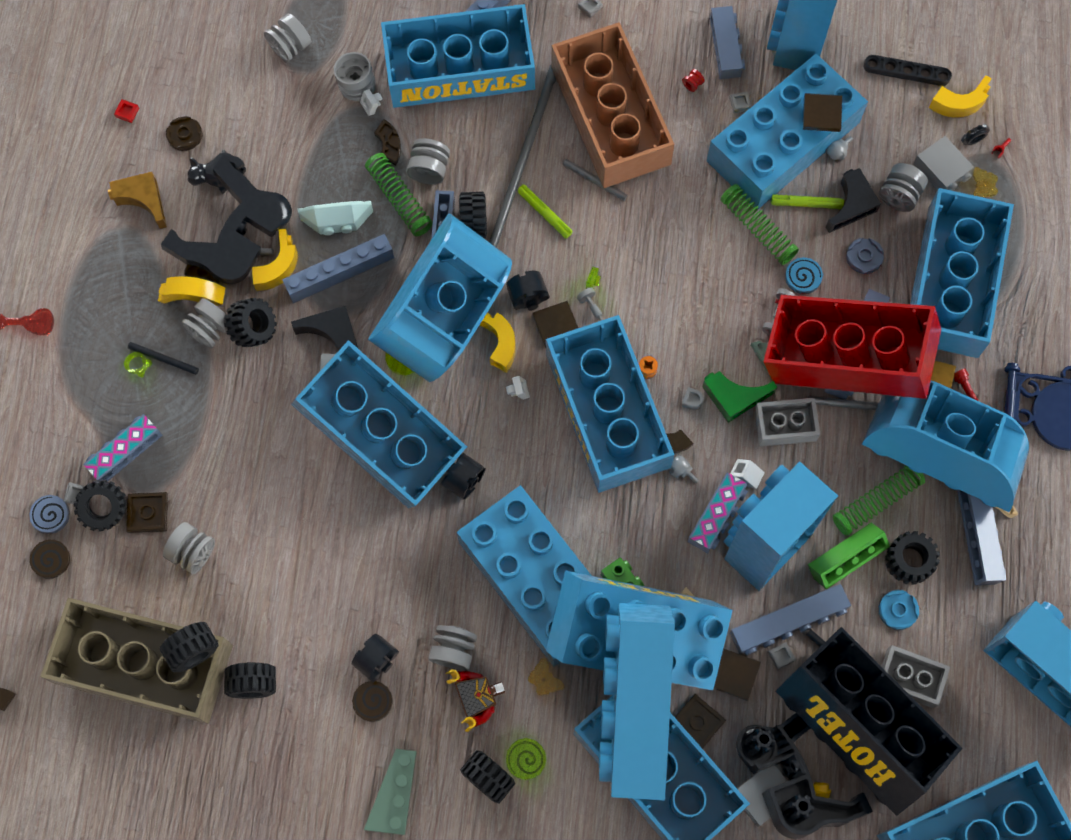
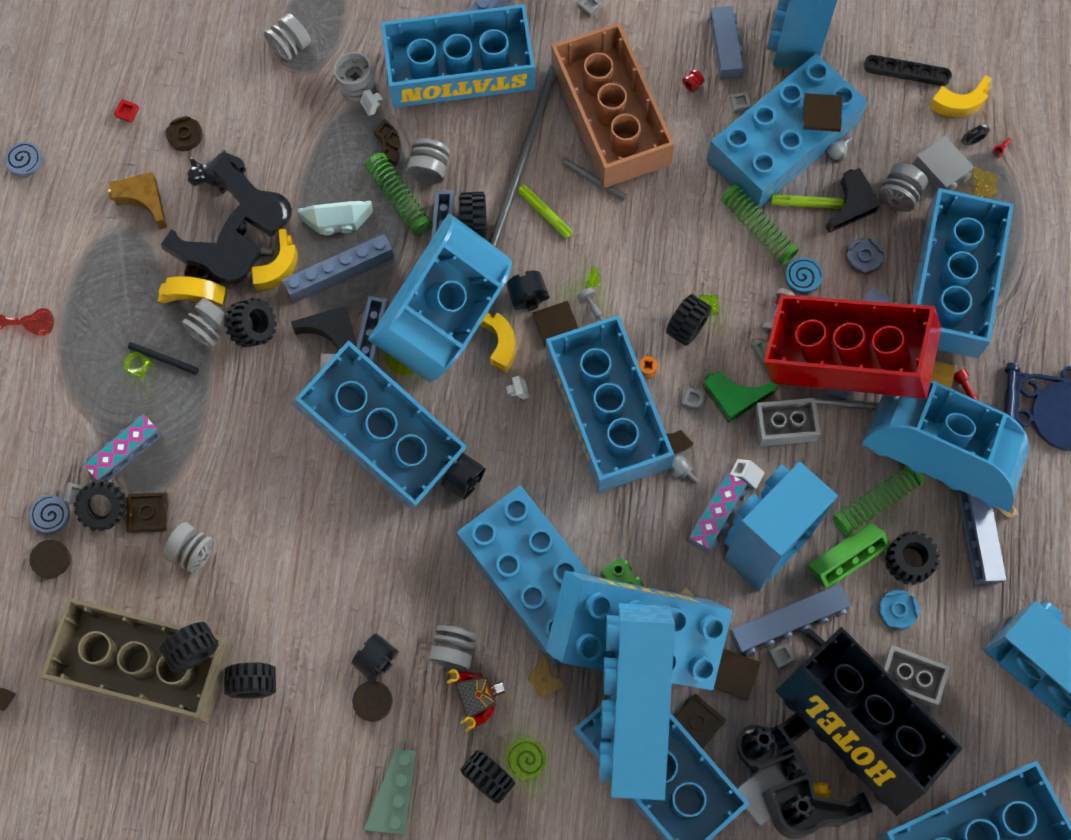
none -> sand blue tile [5,142,43,177]
none -> sand blue brick [356,296,389,364]
none -> black tyre [666,294,712,346]
none -> clear neon green plate [699,295,719,315]

